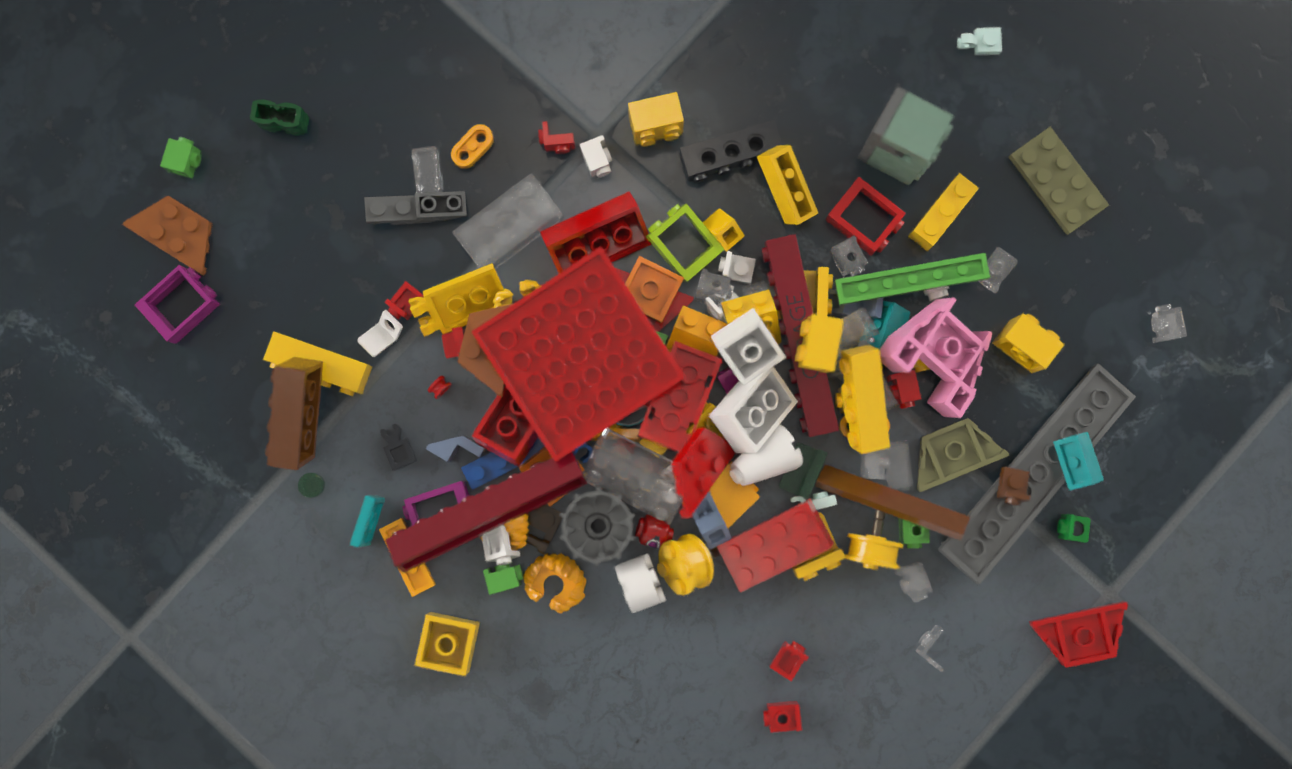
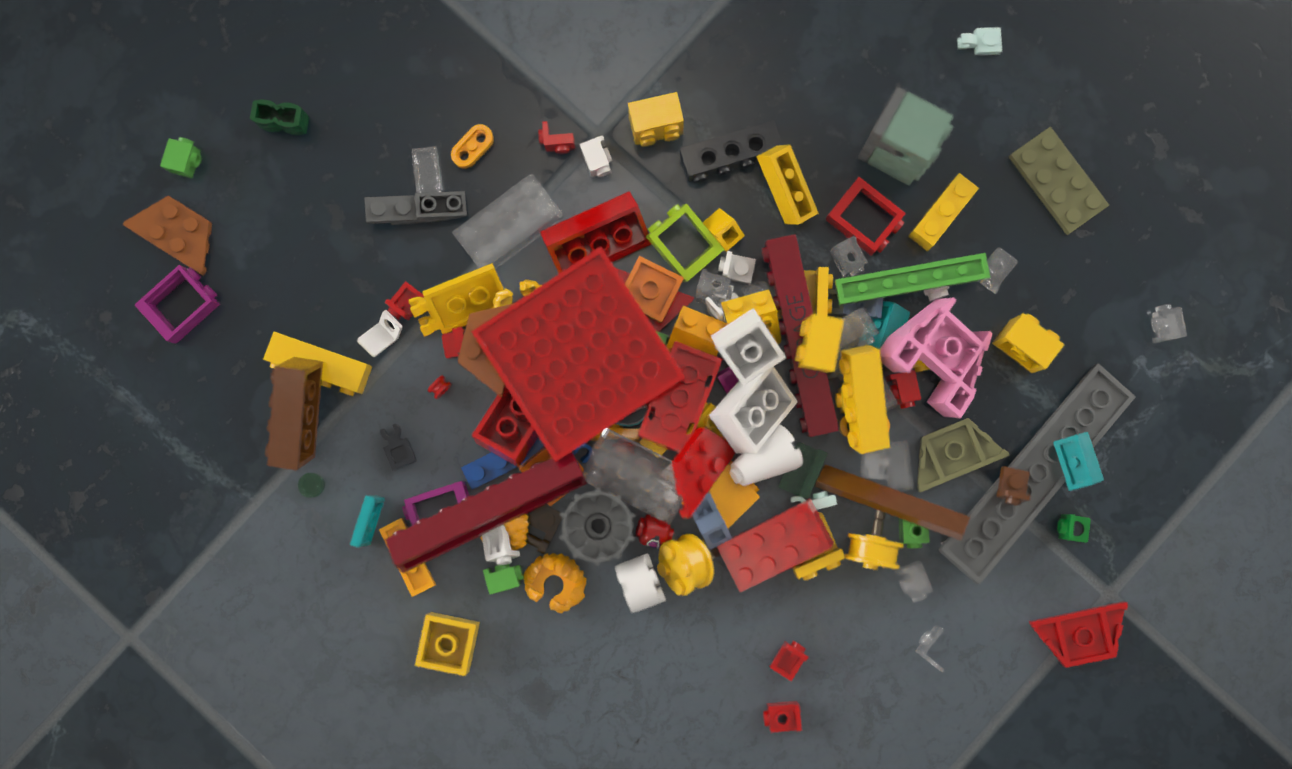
sand blue slope [426,436,487,462] -> none

